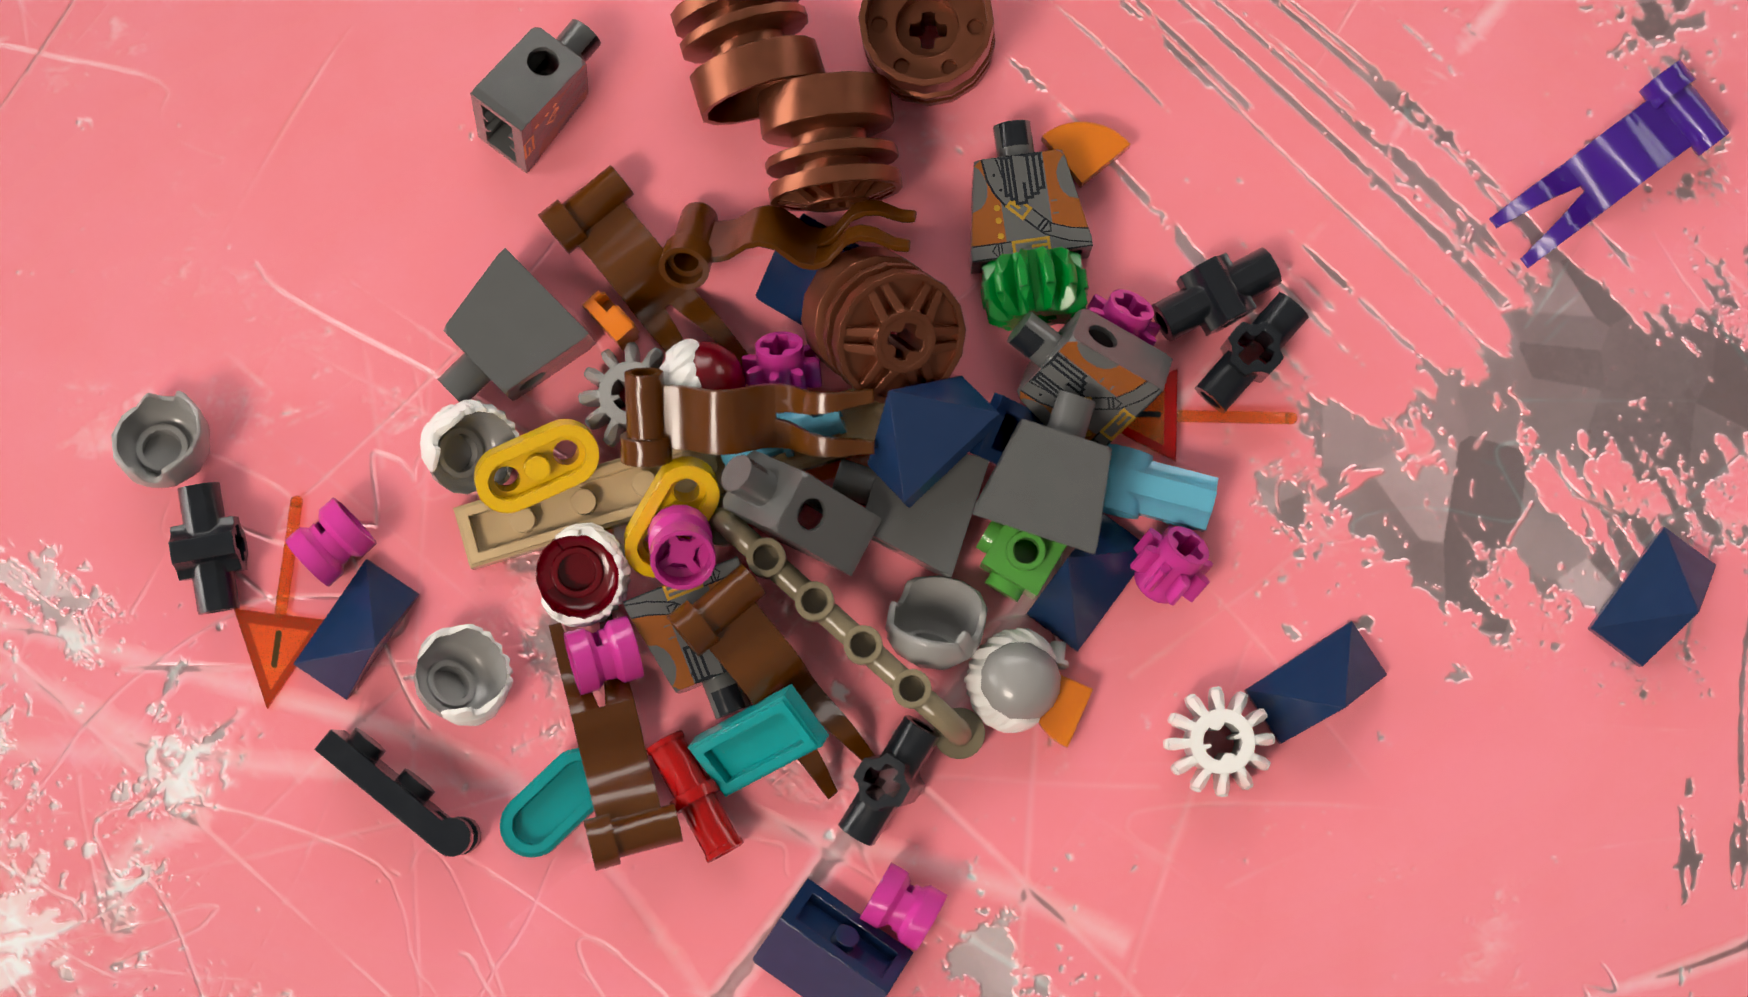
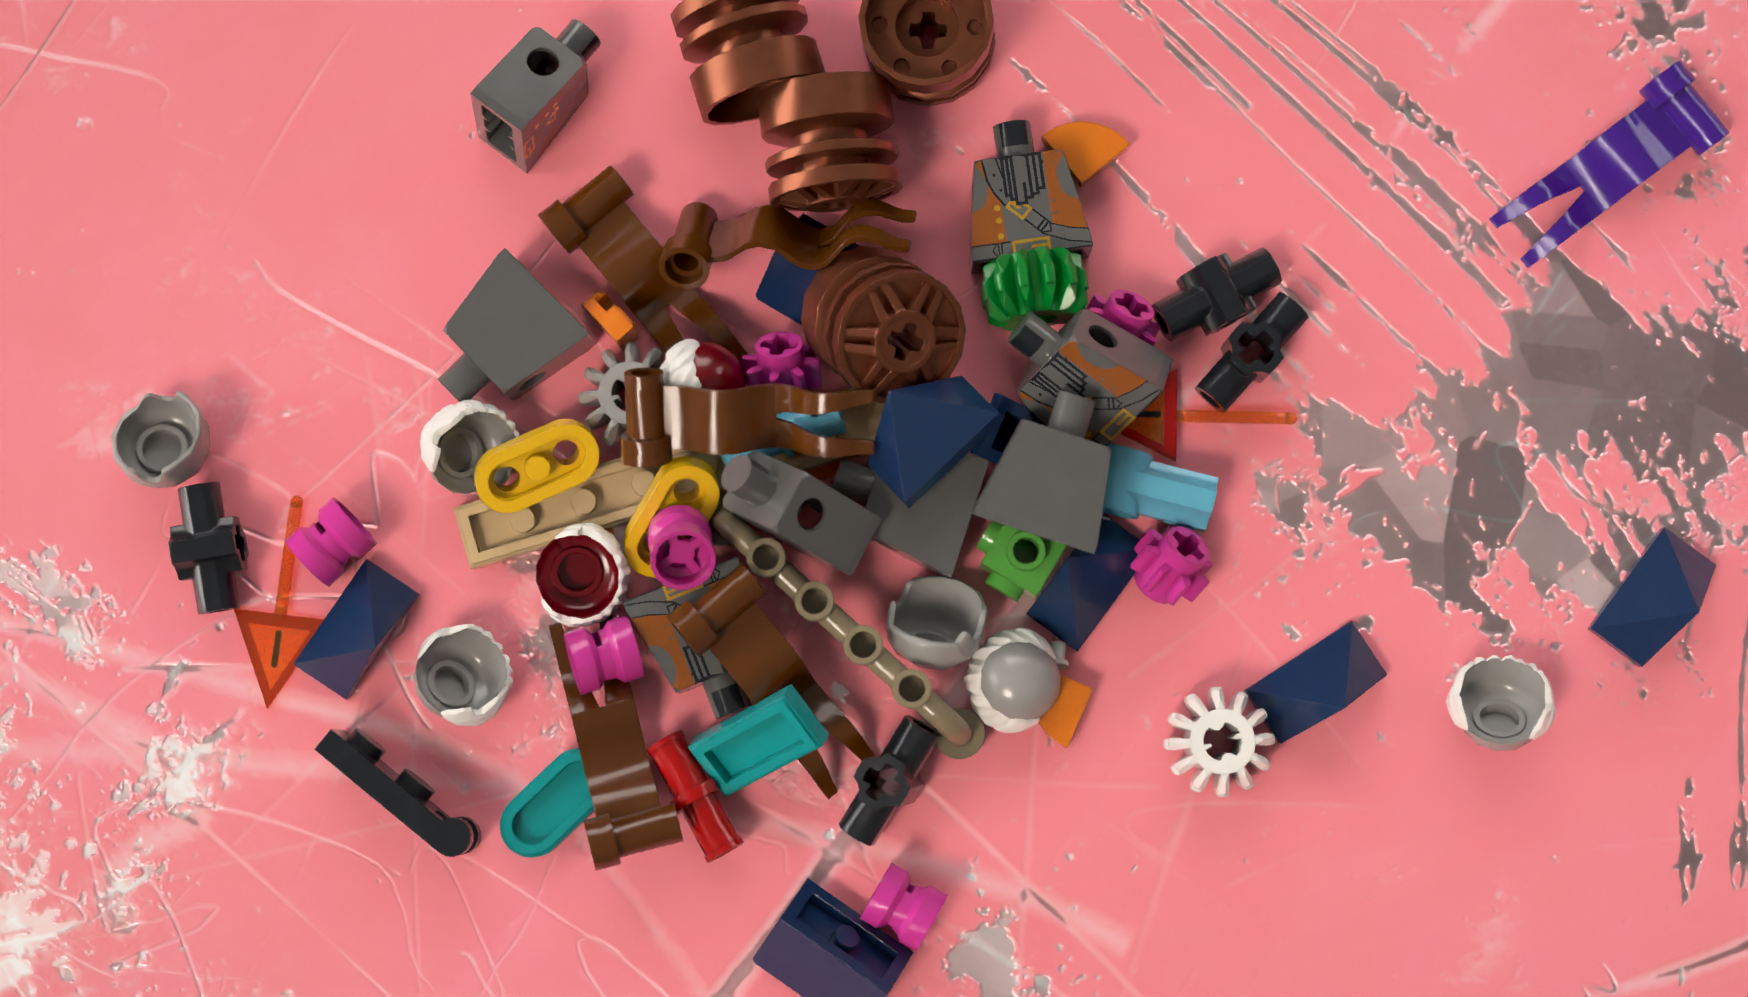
none -> light grey hair [1446,655,1556,751]

